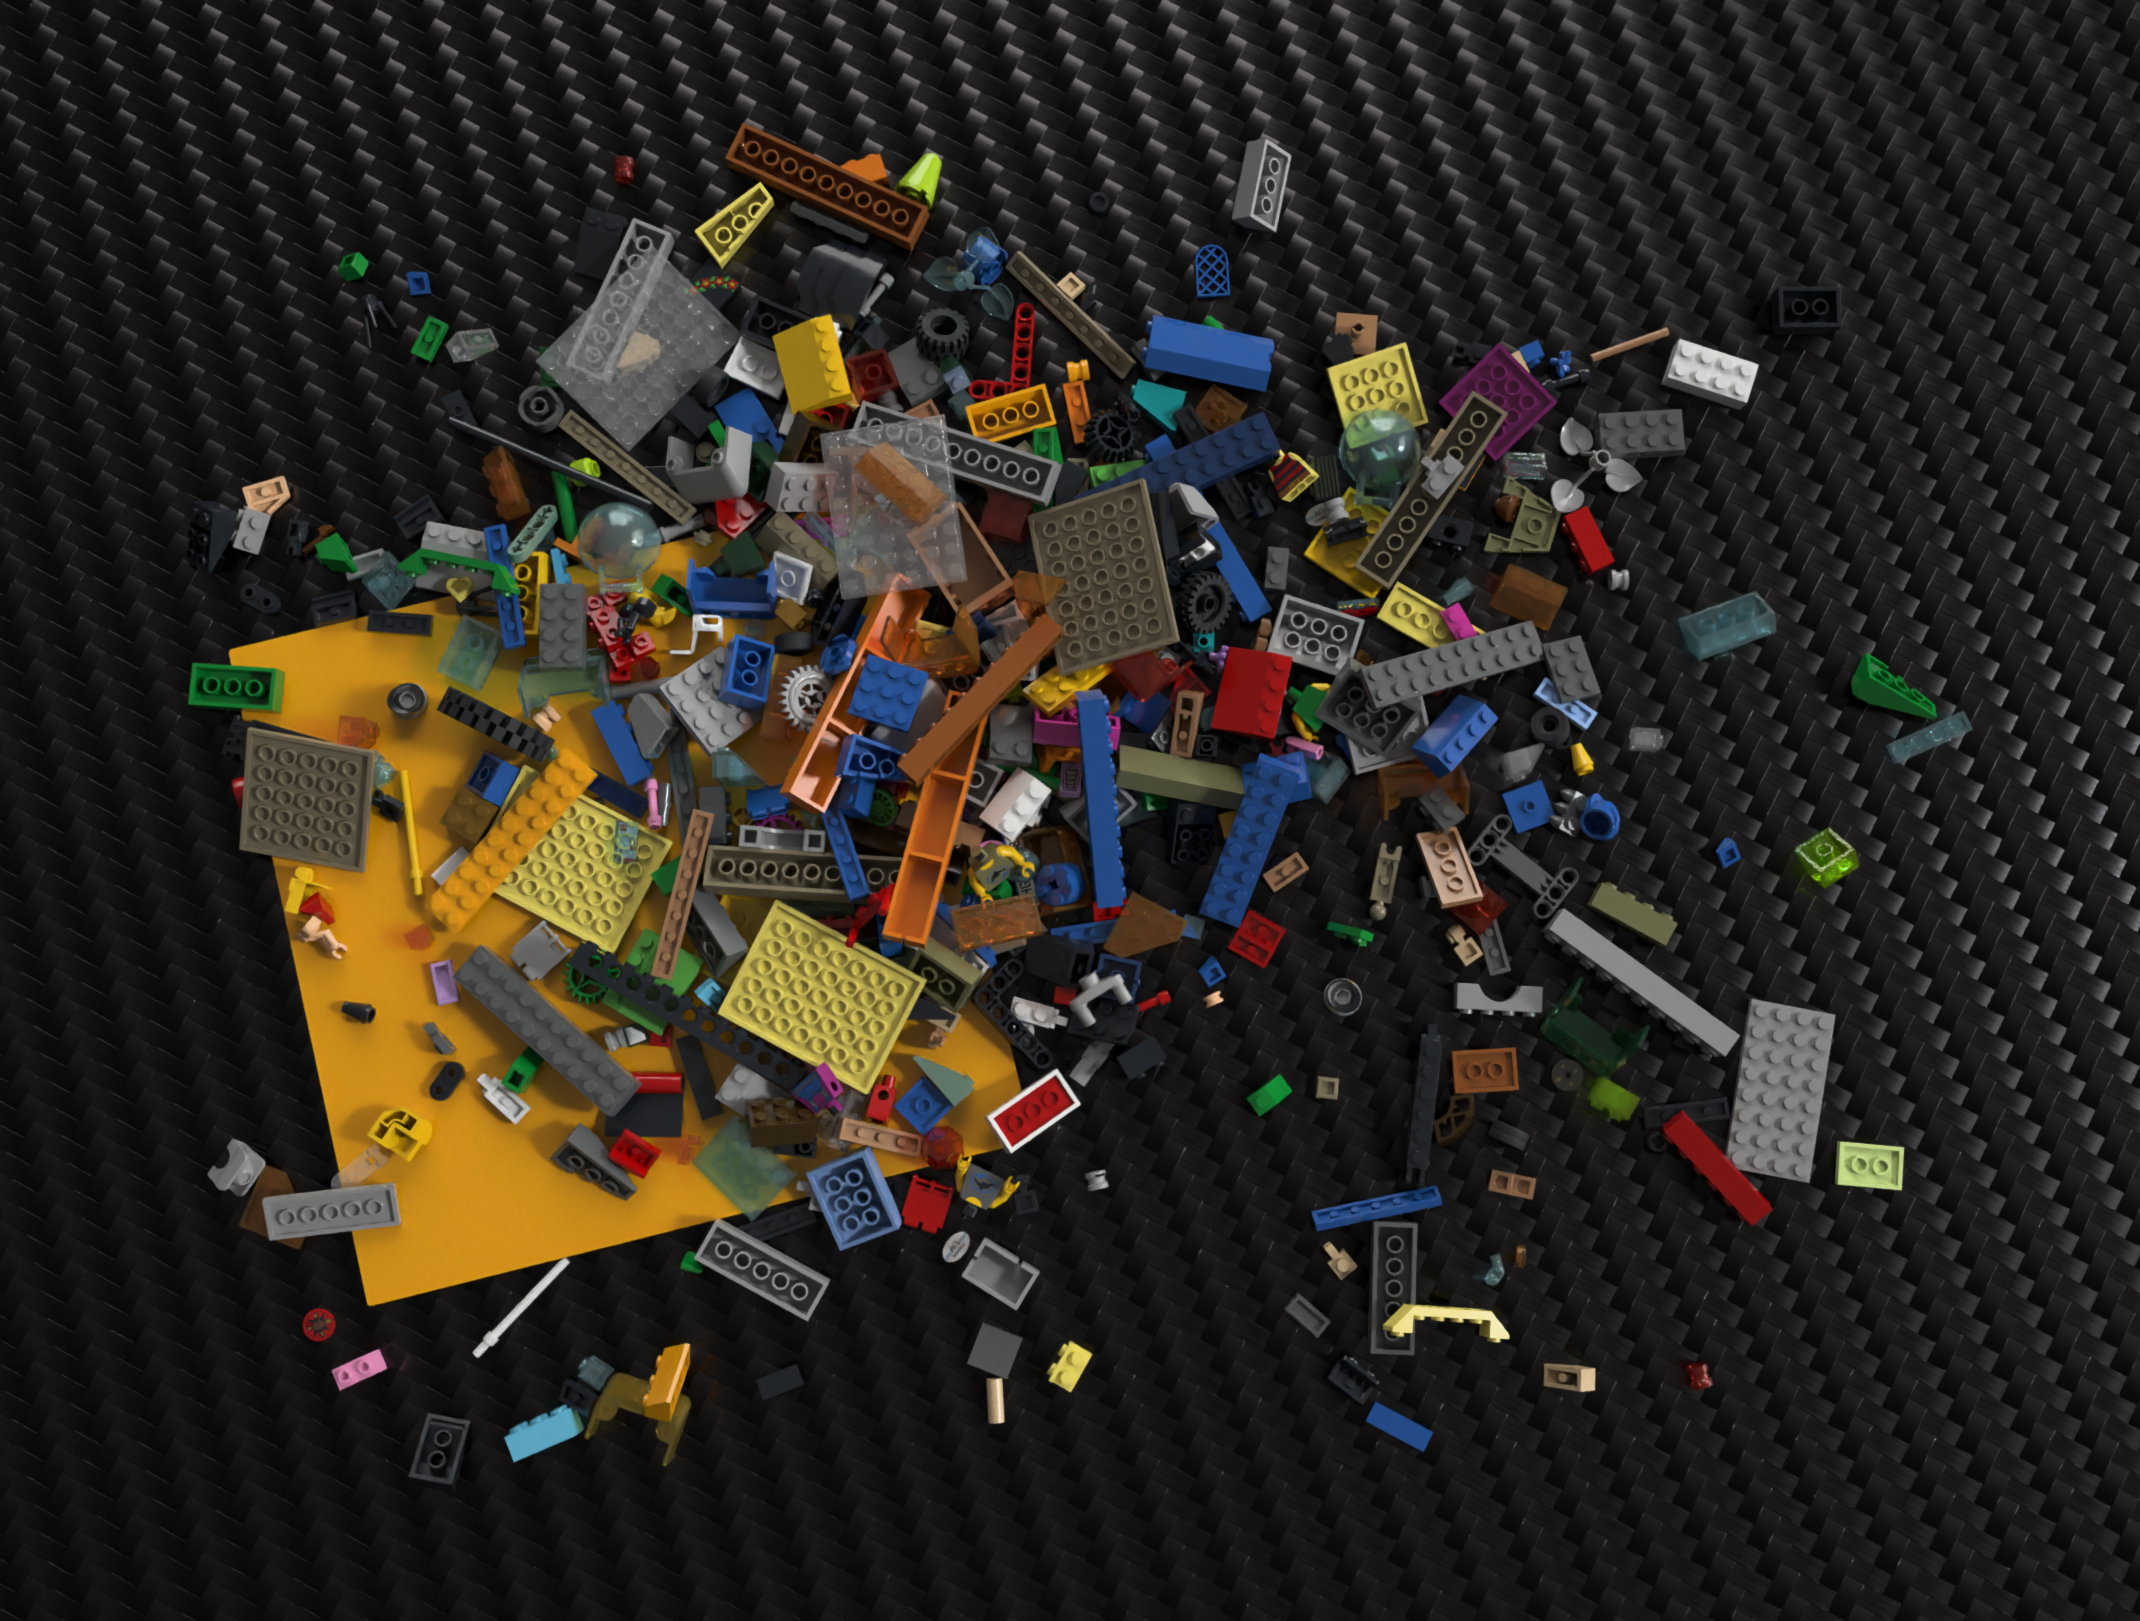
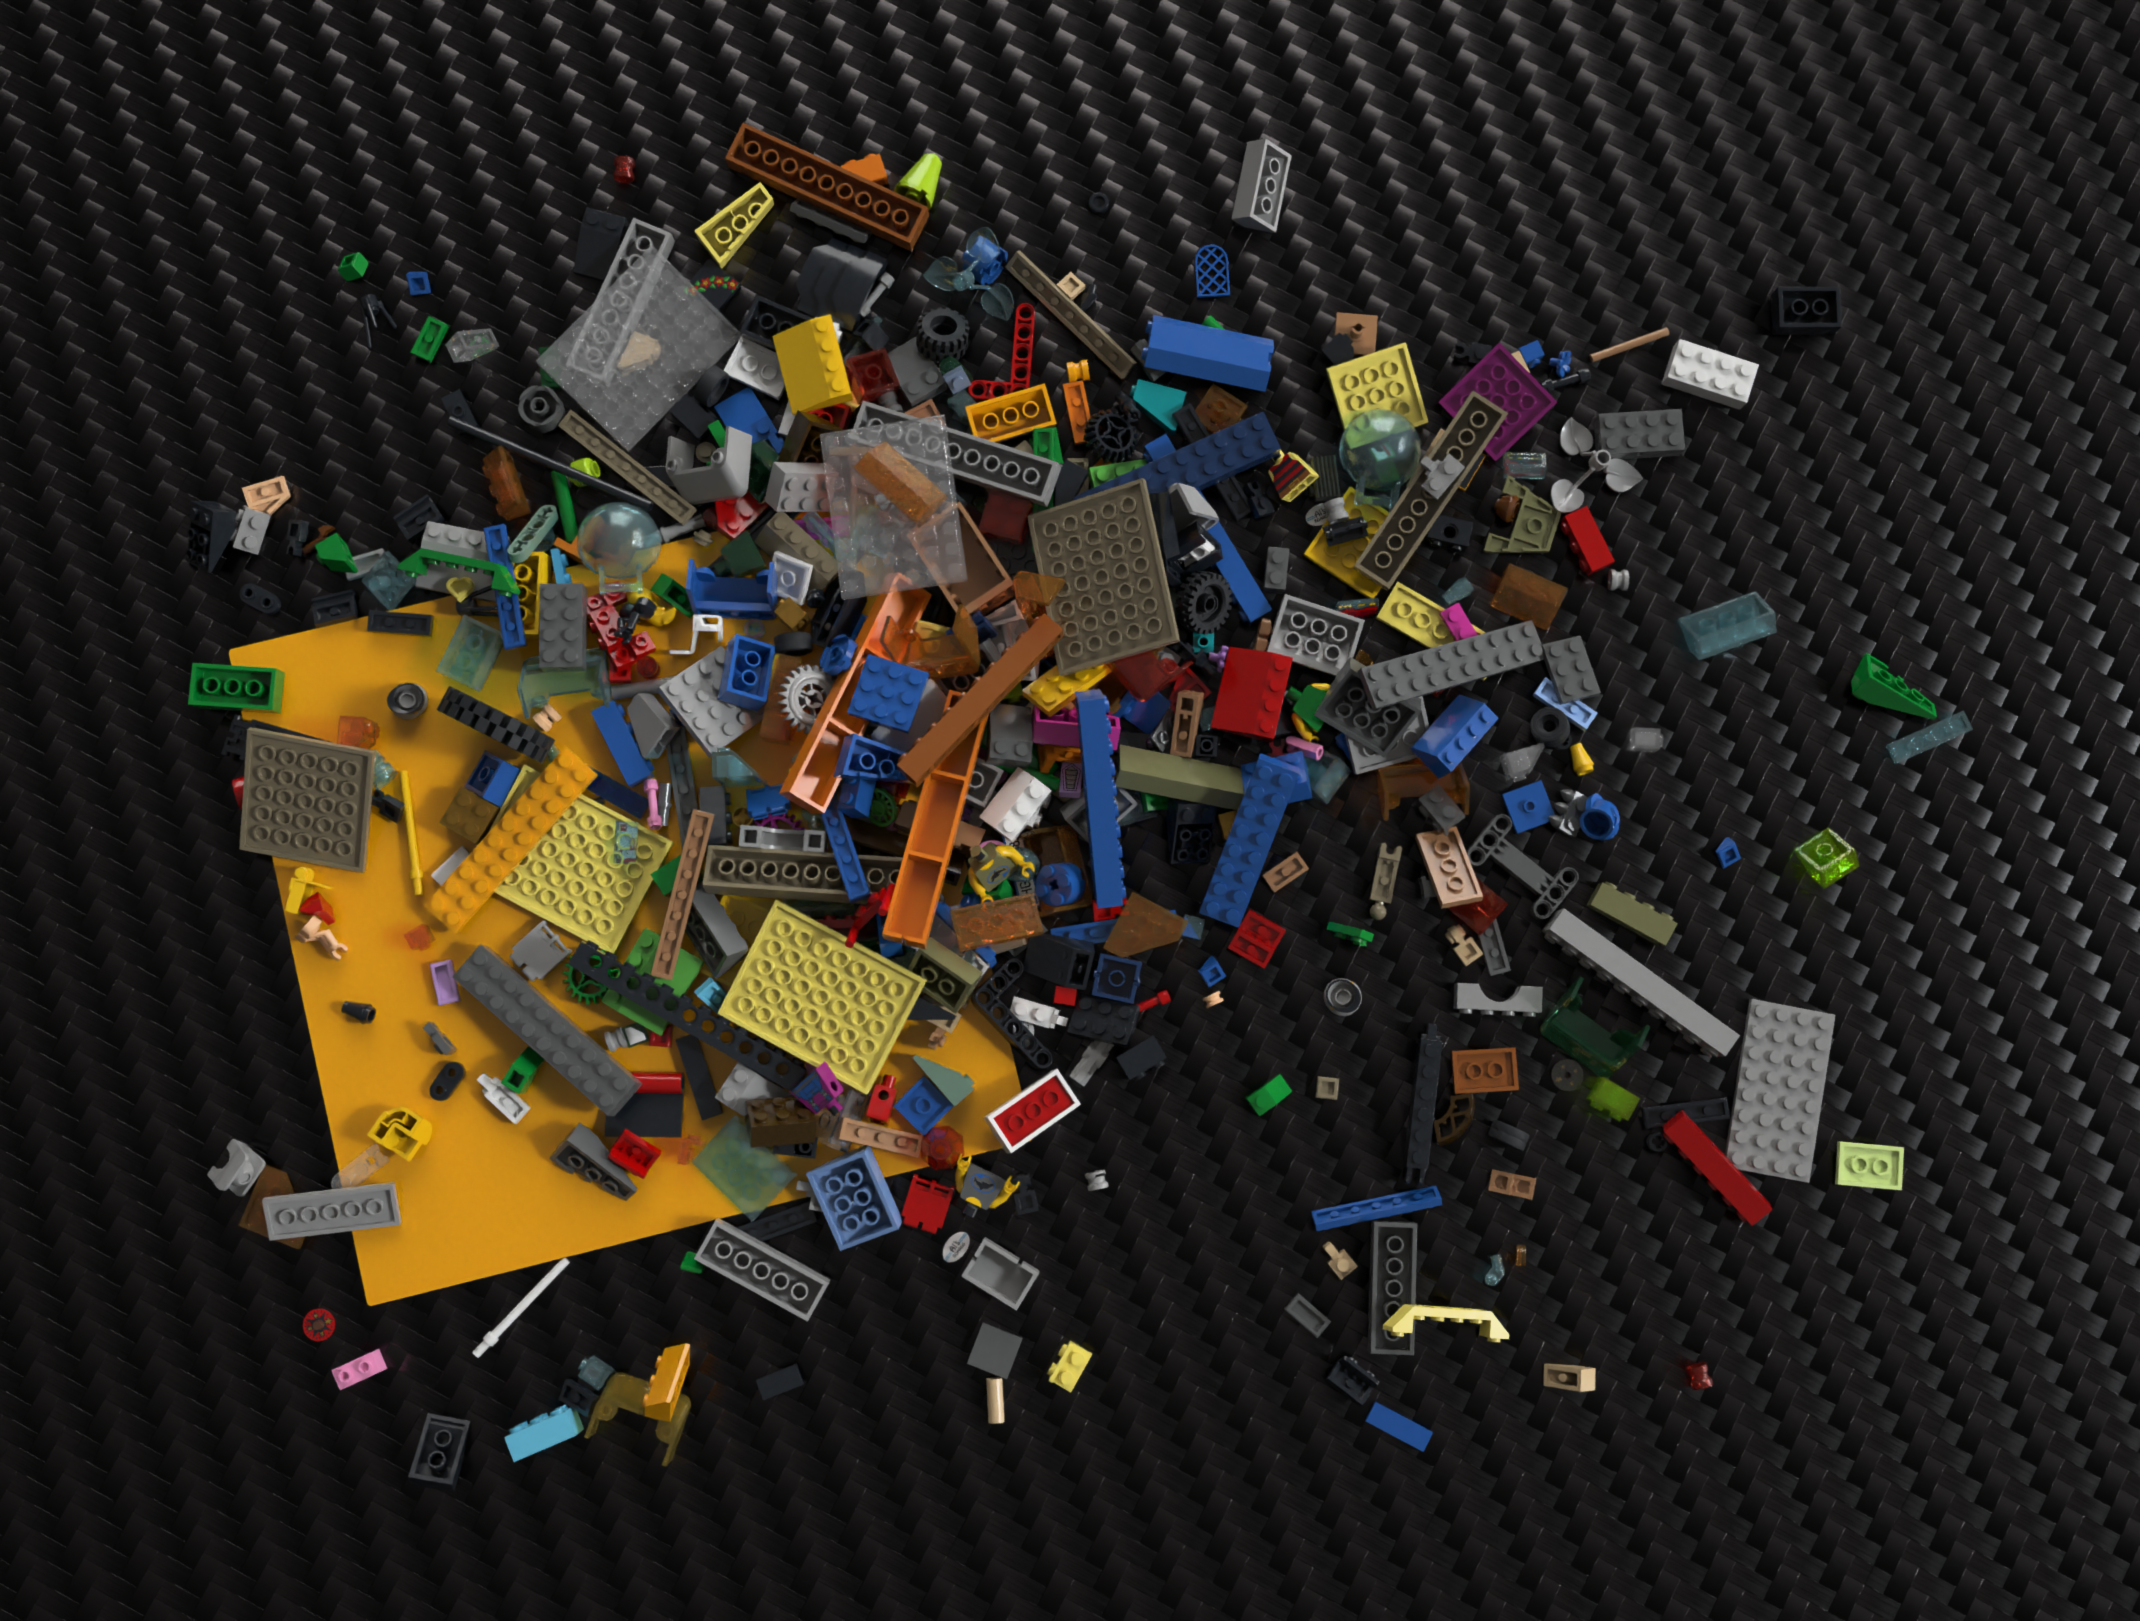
light grey connector [1069,972,1132,1028] -> none

